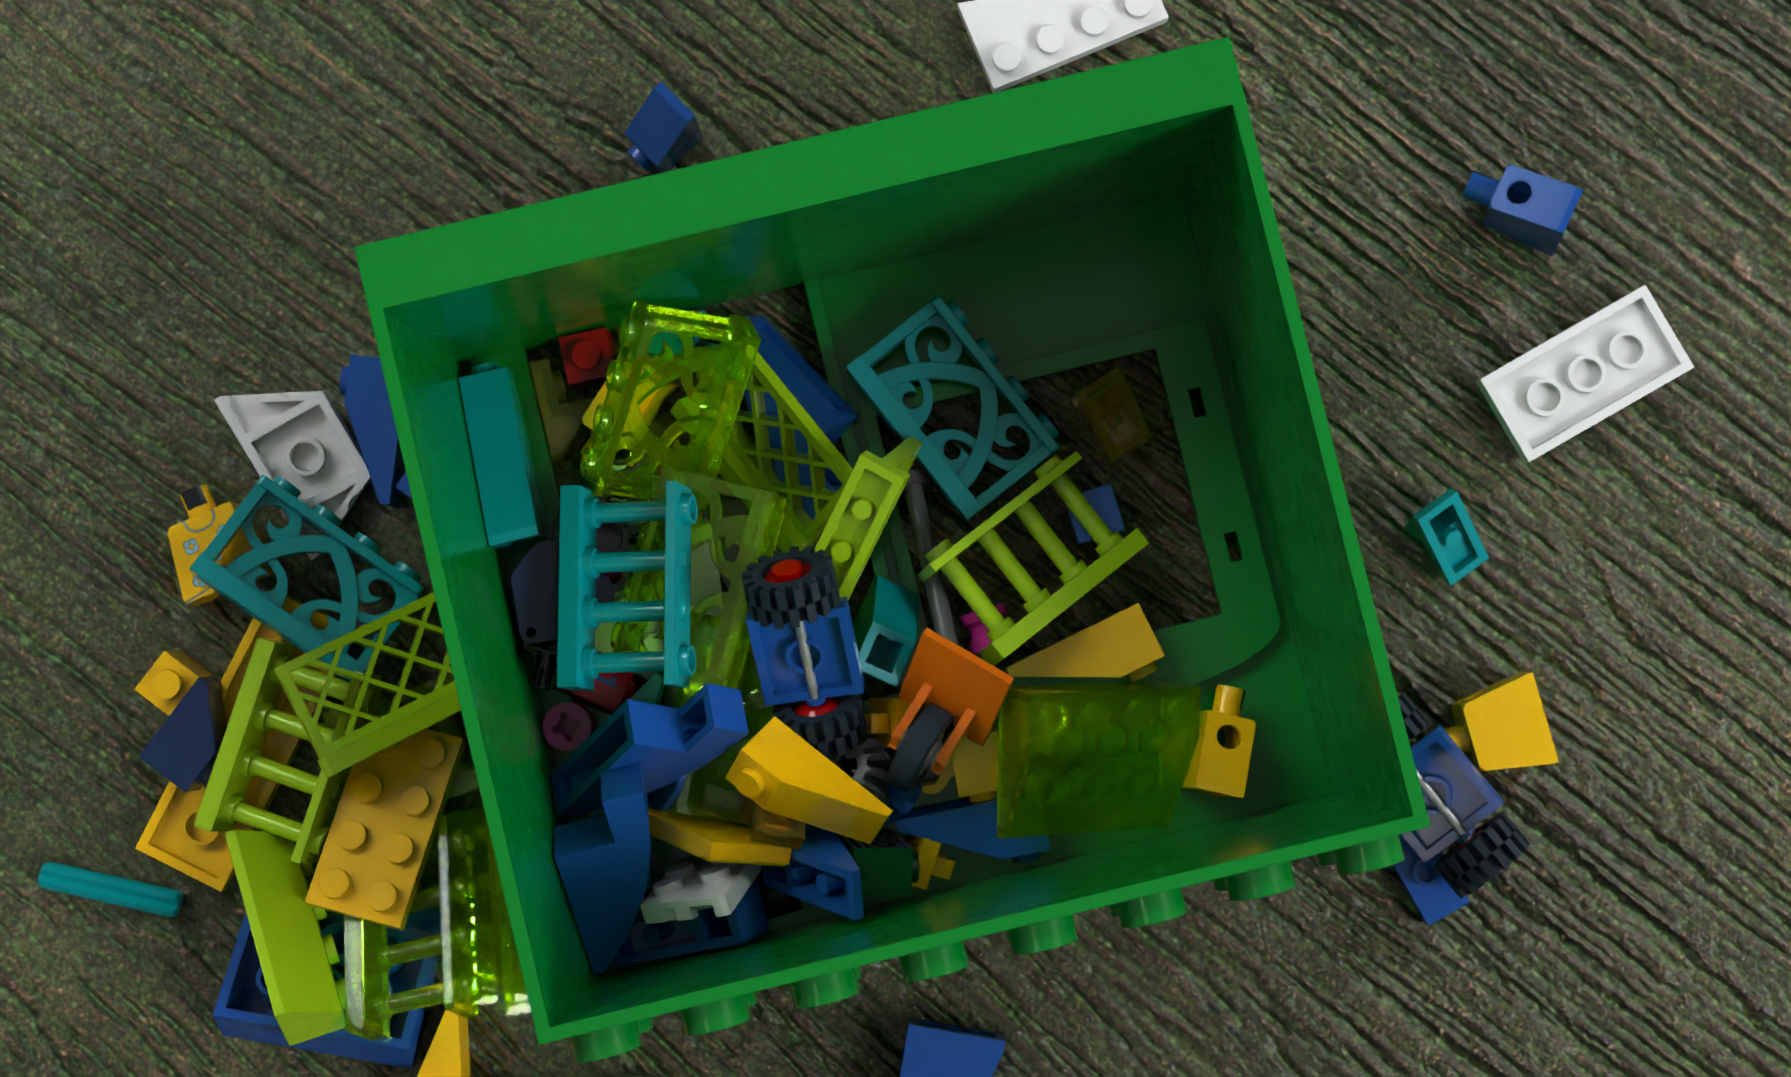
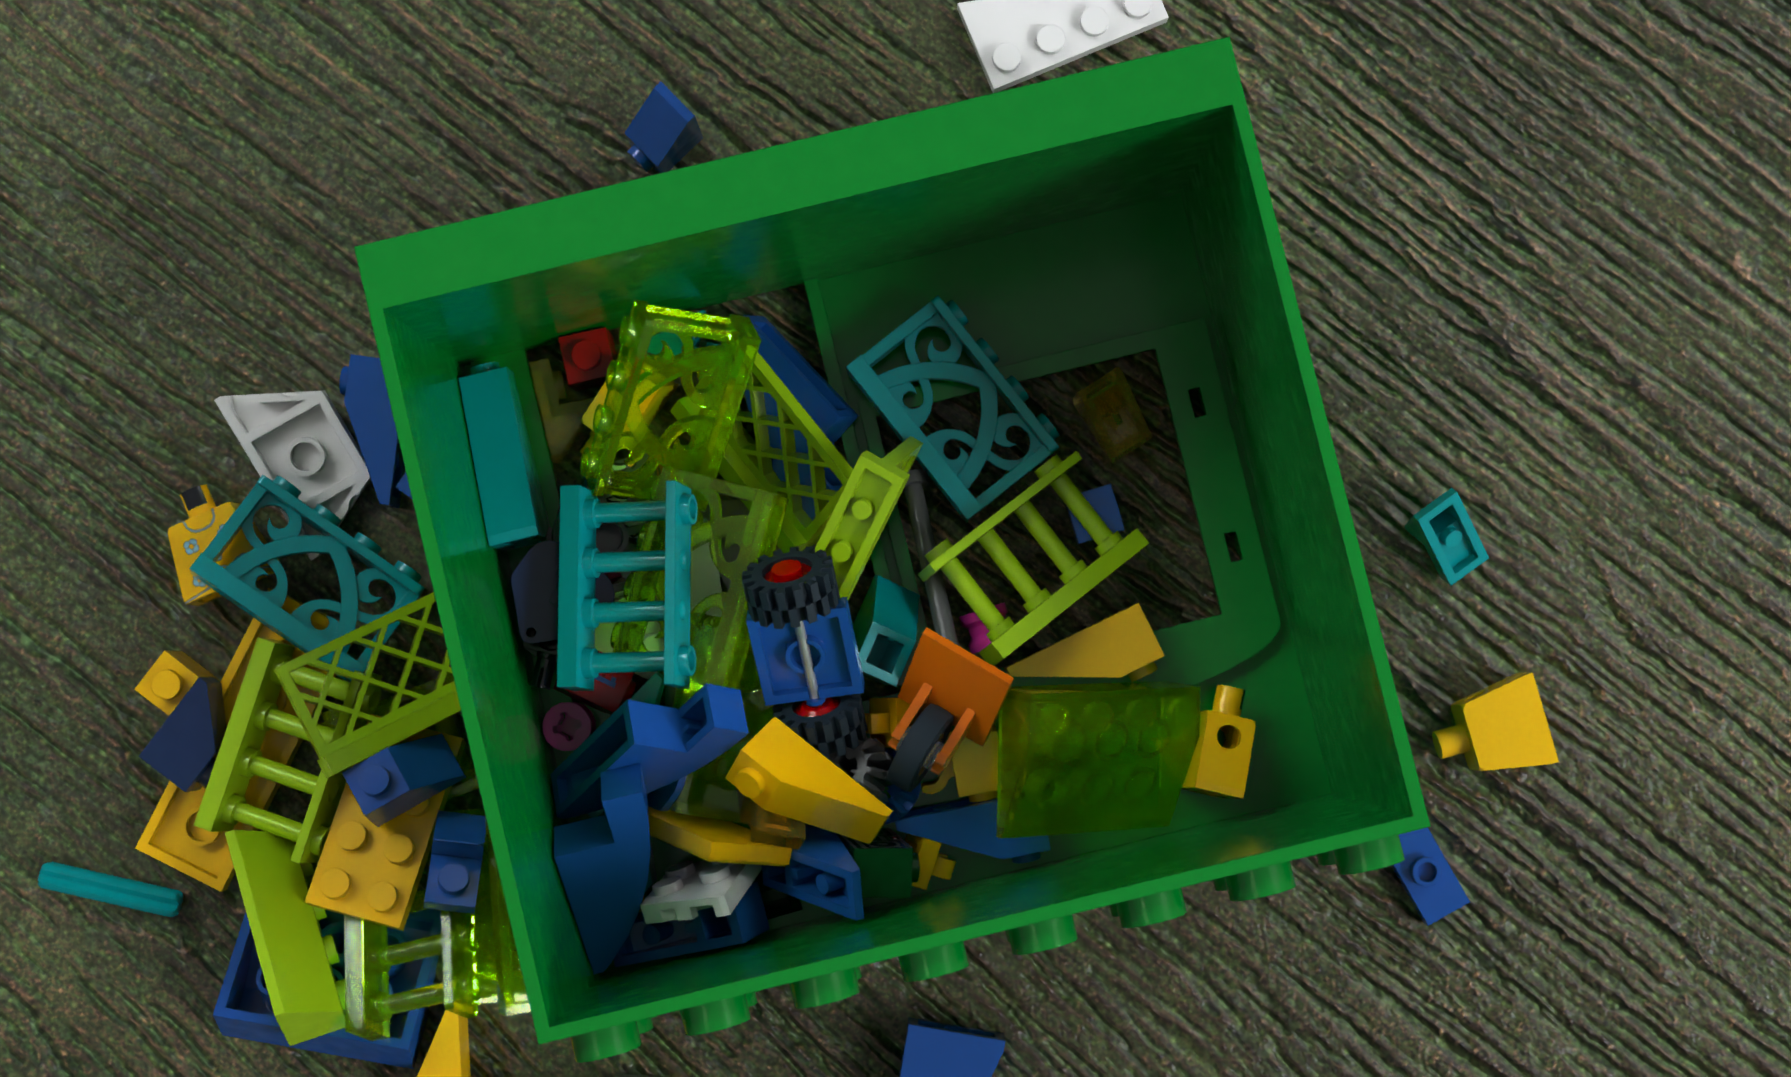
plate [1398,693,1530,898] -> none
blue torso [1462,165,1583,256] -> none
white plate [1475,285,1694,464] -> none
none -> blue slope [342,733,466,827]
none -> blue slope [424,810,487,914]

